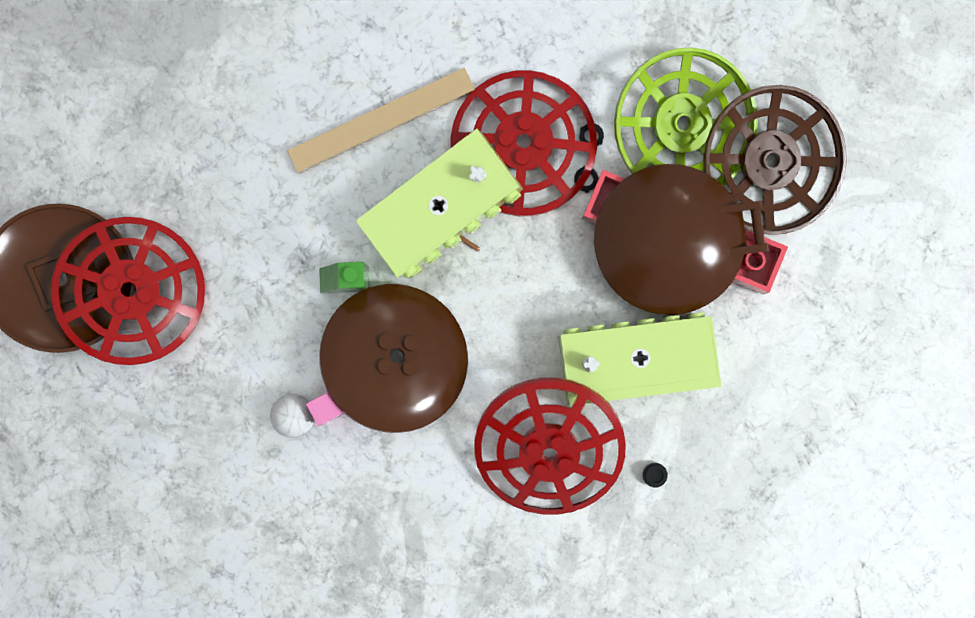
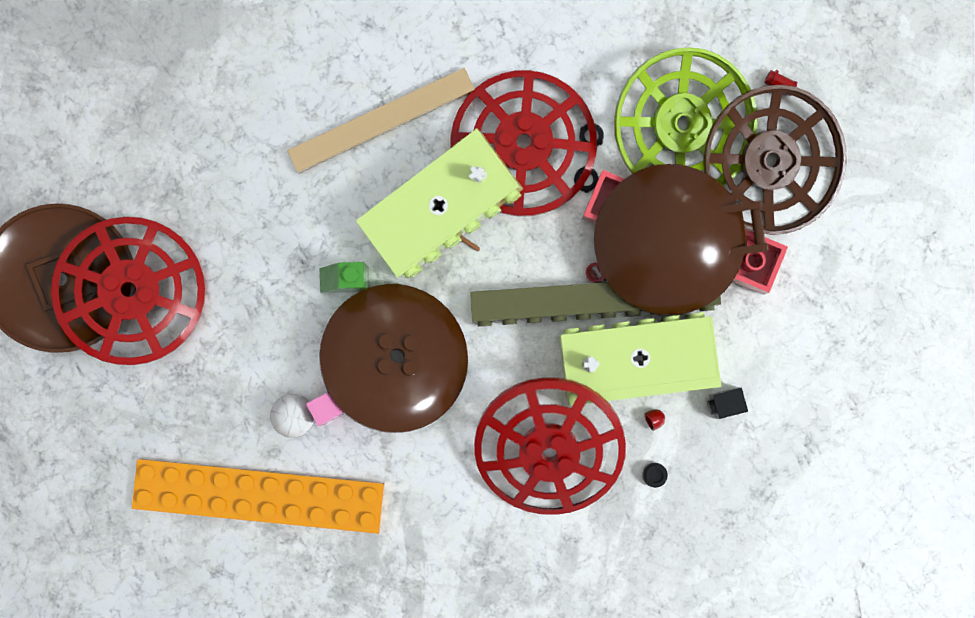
none -> light orange plate [132,459,385,534]
none -> olive brick [470,282,721,327]
none -> red hinge [586,262,604,282]
none -> red hinge [644,409,665,431]
none -> black brick [707,387,748,419]
none -> red pin [764,70,798,96]

